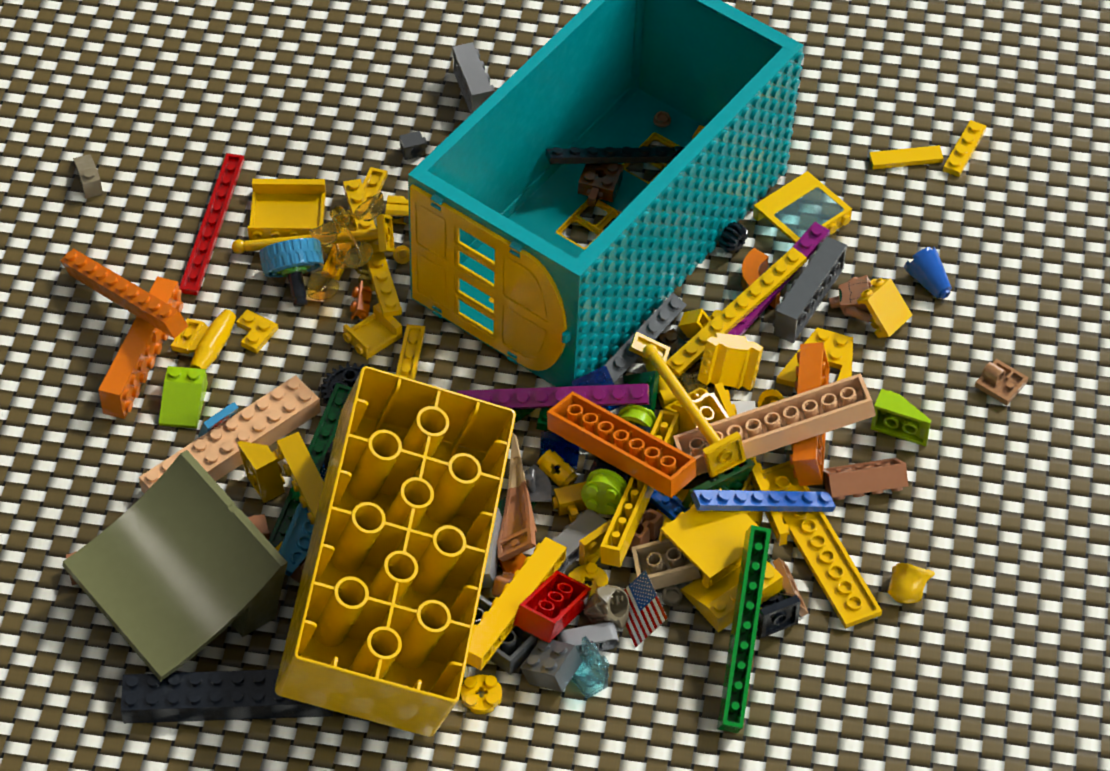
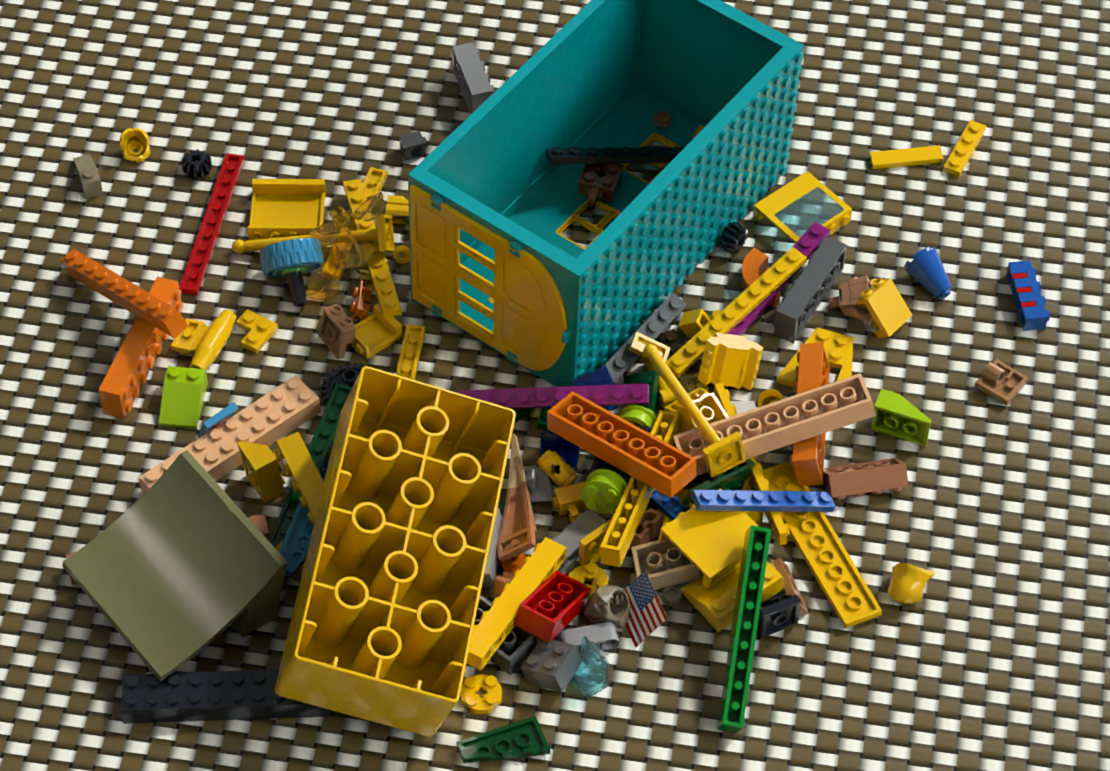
none -> yellow hair [119,128,150,163]
none -> black gear [181,149,212,180]
none -> medium nougat plate [318,304,356,359]
none -> dark green wing [456,716,550,763]
none -> blue brick [1006,260,1050,331]

